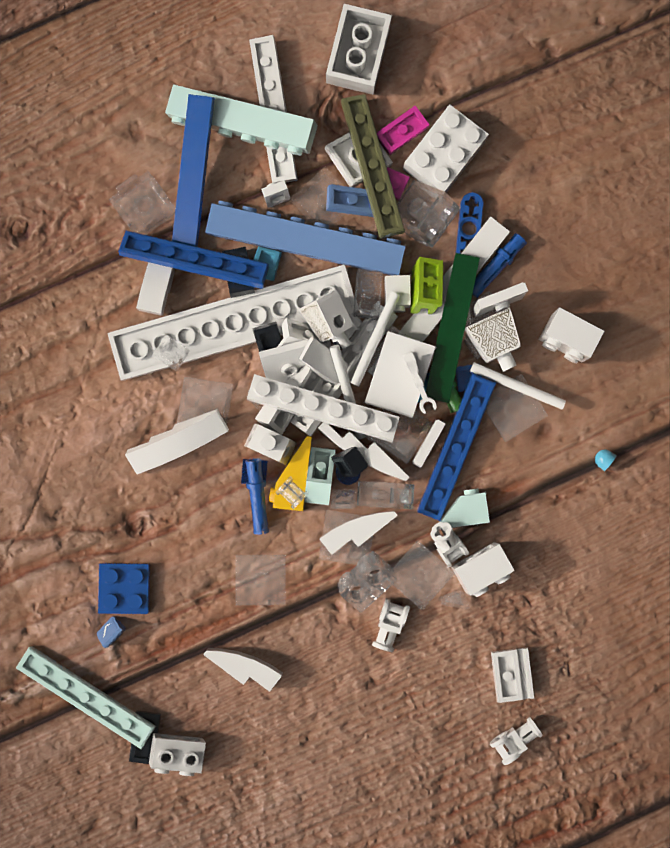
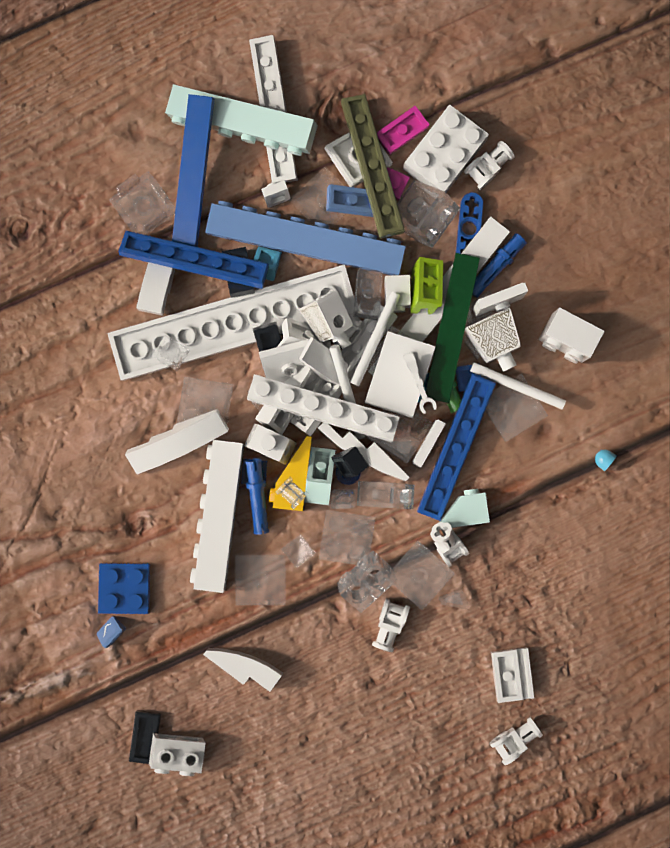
light aqua tile [16,646,156,749] -> none
white slope [319,511,398,555] -> none
white brick [326,4,392,95] -> none
white brick [451,542,515,597] -> none
none -> white brick [190,440,244,593]
none -> clear slope [281,534,316,568]
none -> white connector [464,141,515,190]

